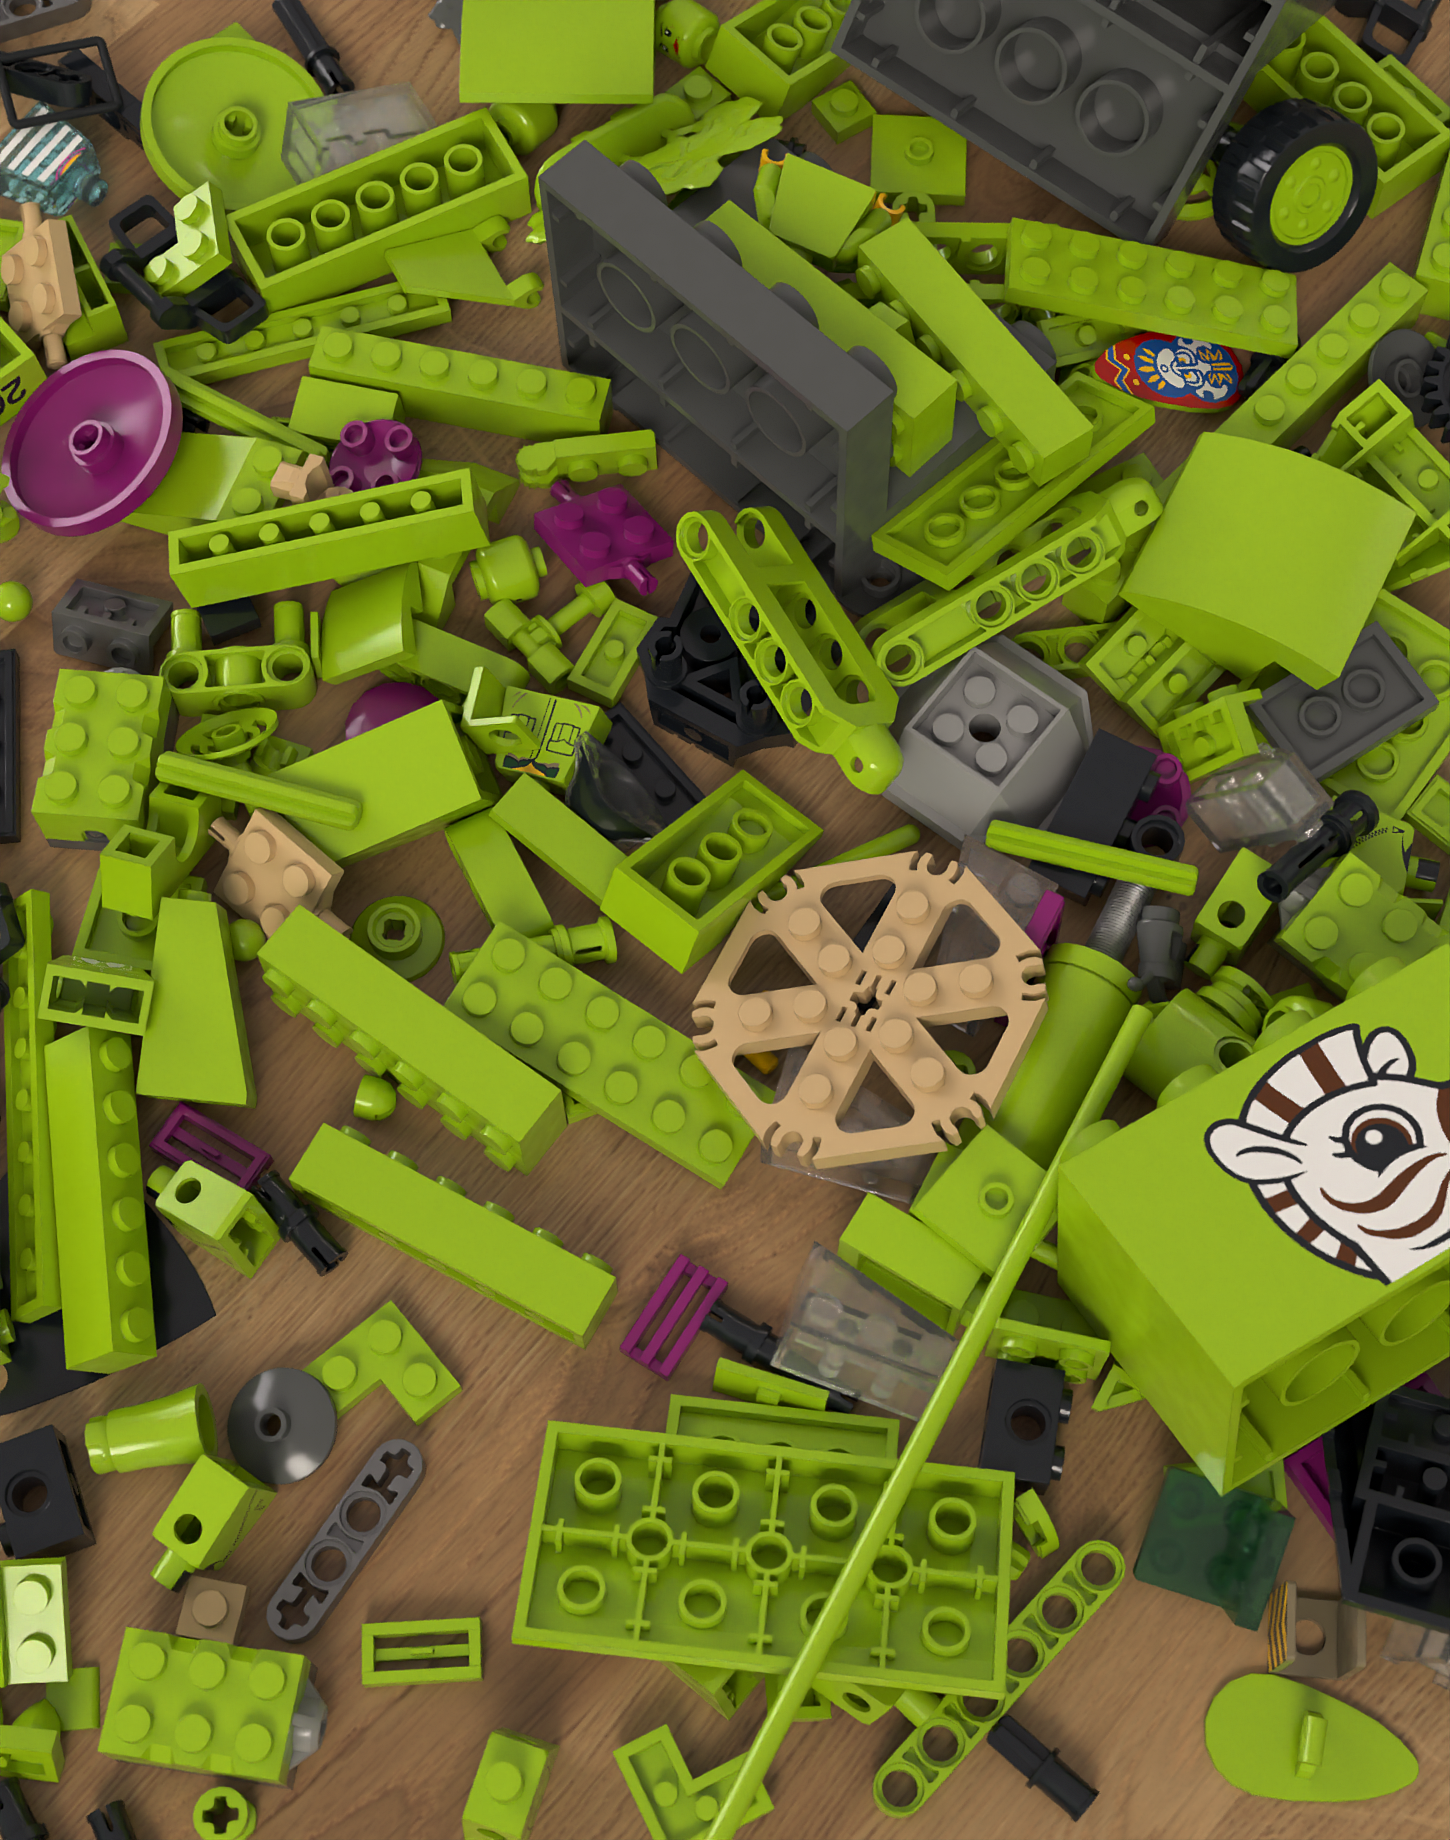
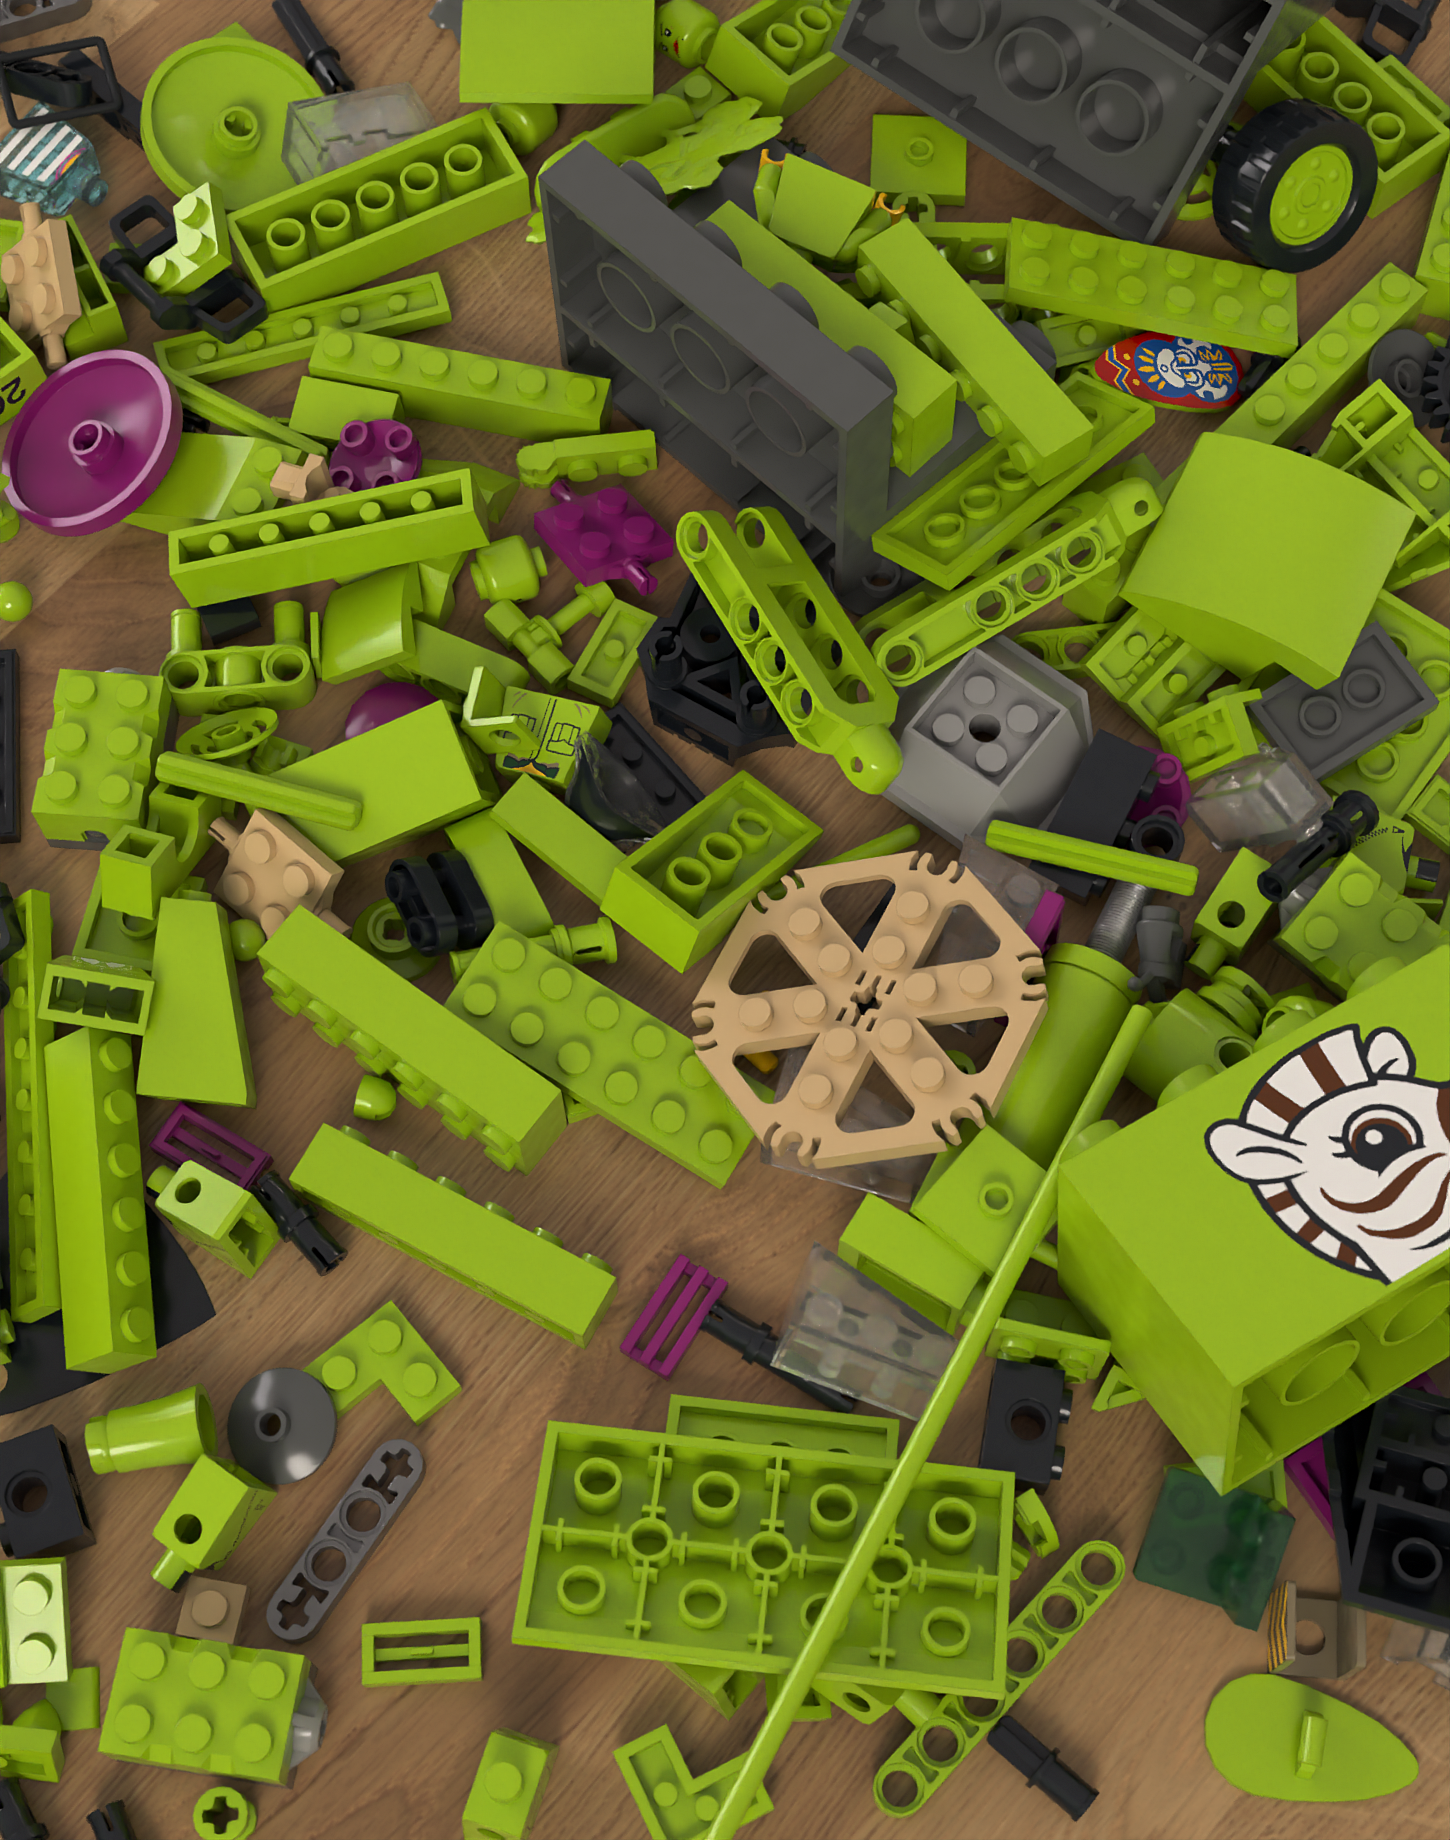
flat silver bracket [52,578,173,675] -> none
lime flag [384,215,544,309] -> none
lime piece [712,1357,830,1411] -> none
lime plate [811,80,877,144] -> none
none -> black brick [385,849,494,958]

